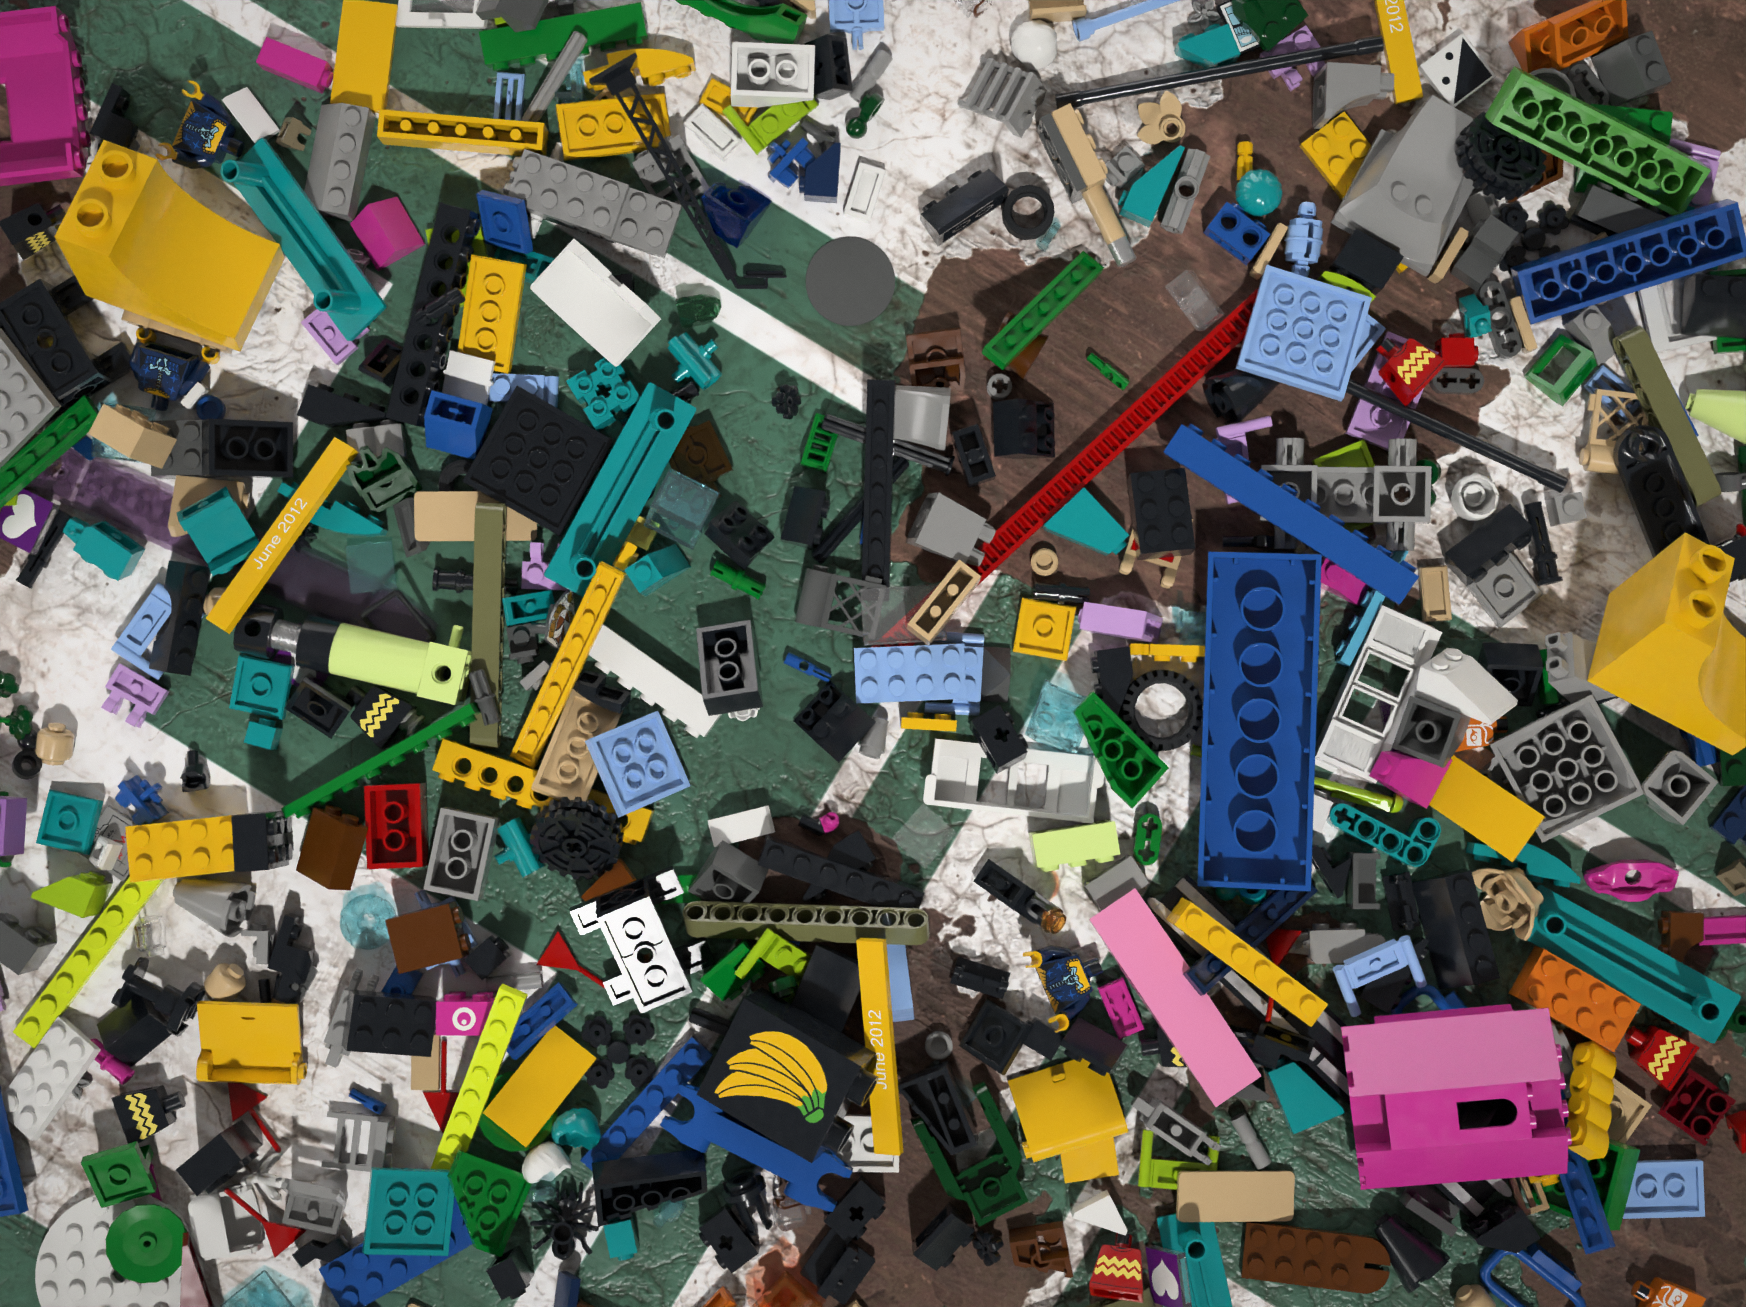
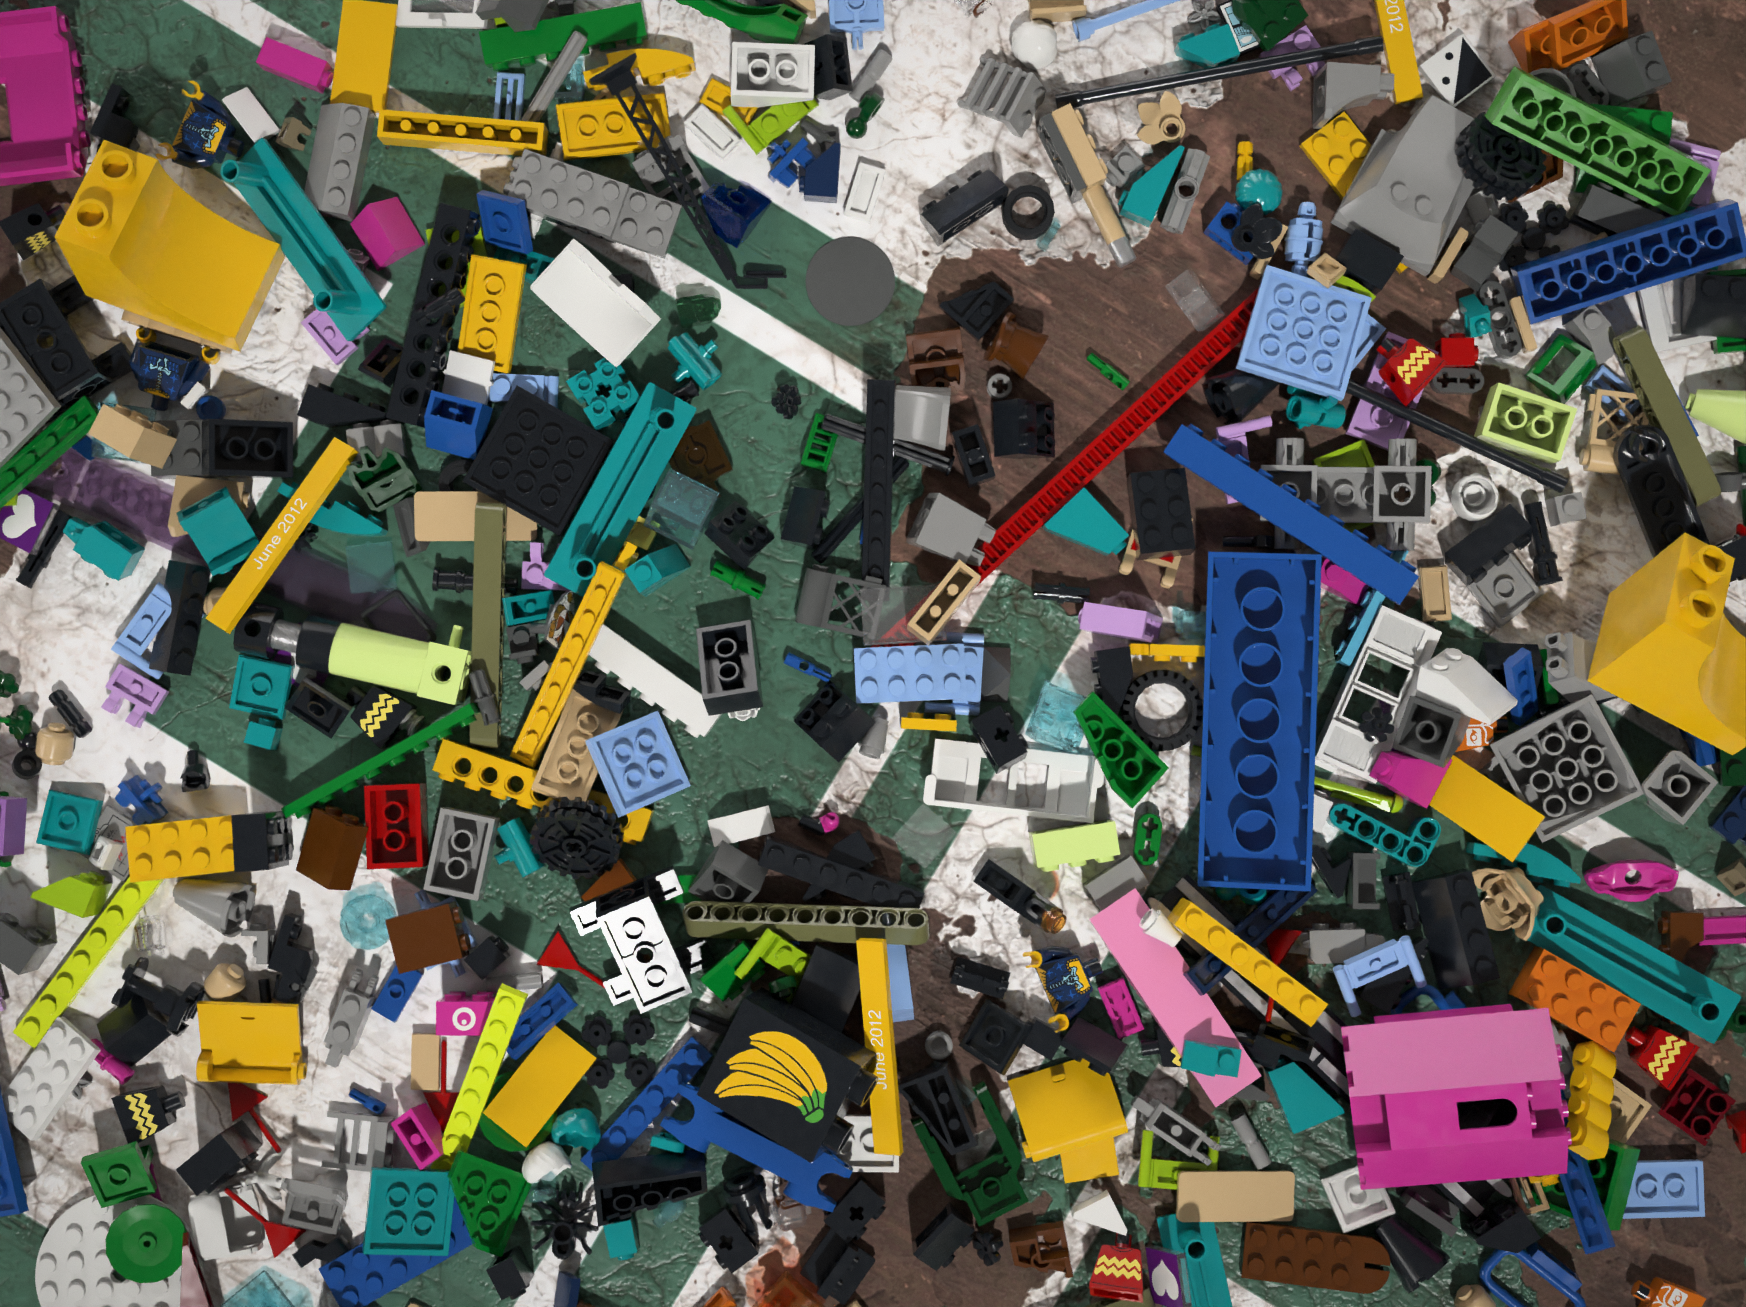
black brick [342,990,437,1057] -> none
green plate [982,251,1104,370] -> none
yellow tile [1012,598,1076,661] -> none
tan tile [1030,548,1058,576] -> none
none -> black axle [48,689,92,738]
none -> dark pink slope [391,1103,444,1171]
none -> teal tile [650,1132,685,1153]
none -> black wing [939,281,1014,341]
none -> white cone [1139,908,1182,947]
none -> teal slope [1180,1040,1242,1077]
none -> black plate [1231,204,1283,259]
none -> teal pin [1286,385,1346,429]
none -> tan tile [1307,253,1347,288]
none -> white tile [1321,1166,1396,1234]
none -> black plant [1358,707,1395,743]
none -> yellowish green brick [1474,383,1577,464]
none -> blue plate [1503,647,1539,726]

